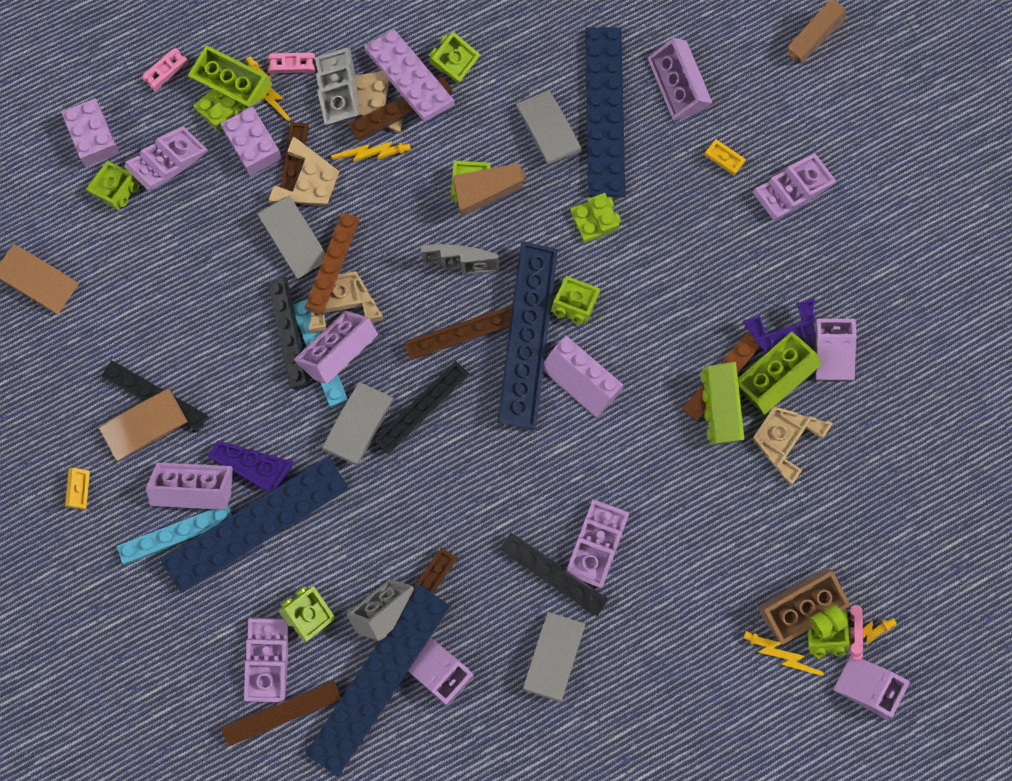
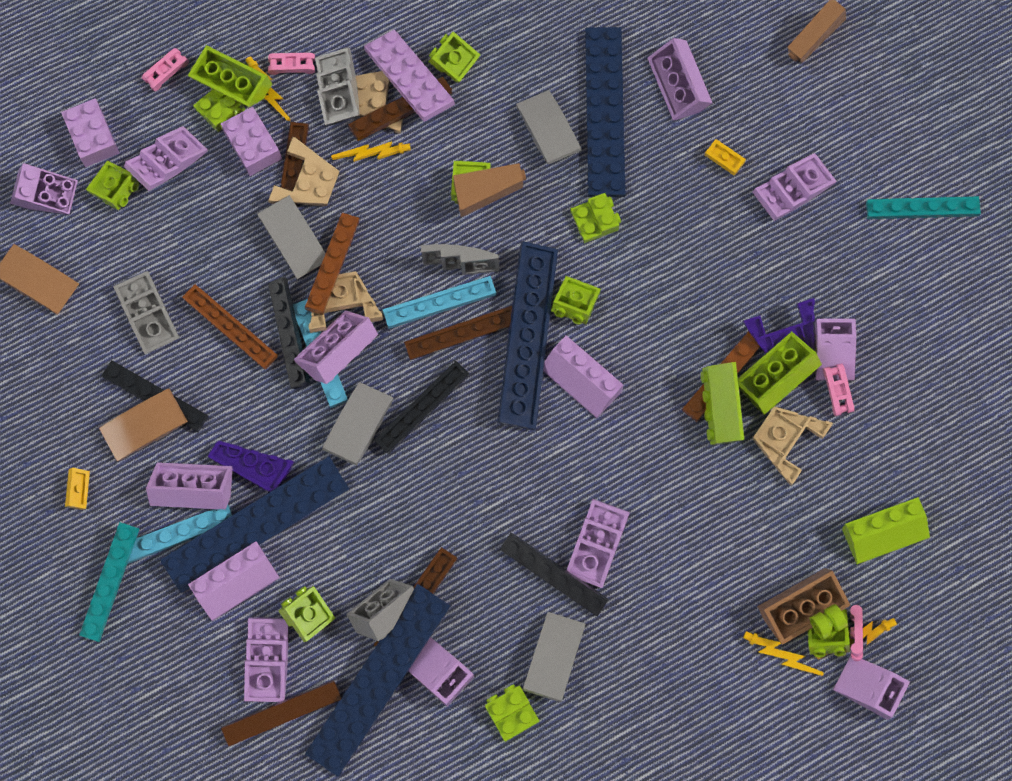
none -> lavender slope [10,163,78,215]
none -> teal plate [79,522,140,642]
none -> light grey slope [113,271,179,354]
none -> dark orange plate [182,284,278,370]
none -> lavender slope [188,542,280,621]
none -> medium azure plate [383,276,496,329]
none -> lime plate [485,684,540,742]
none -> bright pink plate [823,363,854,416]
none -> lime slope [841,497,930,565]
none -> teal plate [866,196,981,219]

